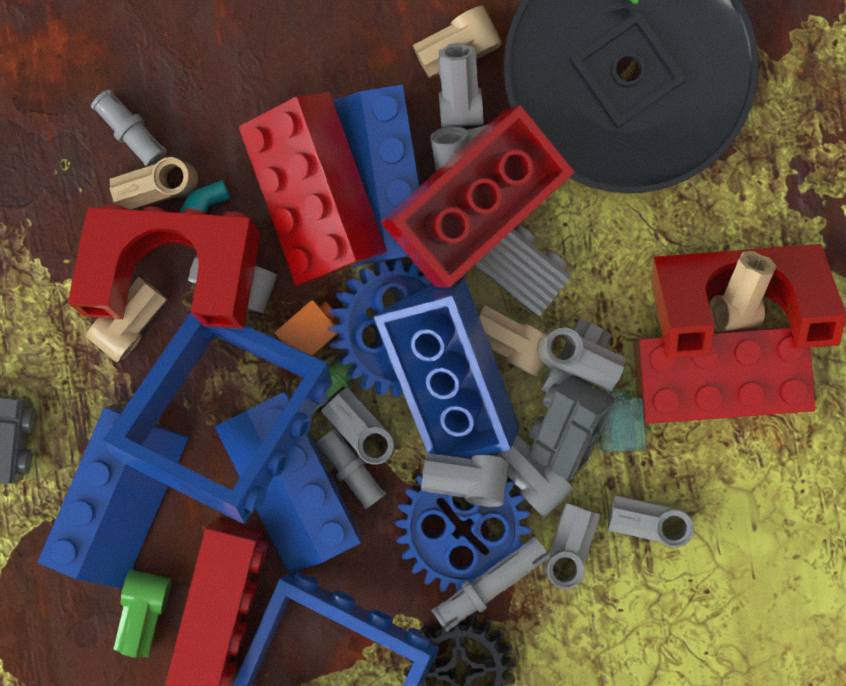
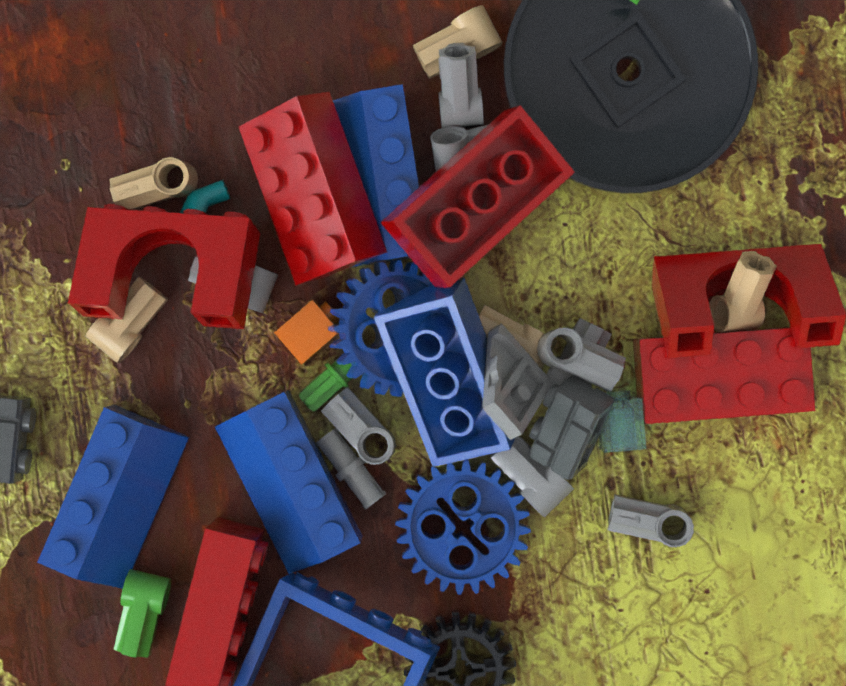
light grey pin [91,89,167,167] -> none
blue window [103,313,333,524] -> none
light grey piece [421,453,509,507] -> none
light grey pin [432,536,550,632] -> none
light grey brick [475,224,571,316] -> none
light grey piece [543,502,600,589] -> none
none -> light grey wing [483,323,553,440]

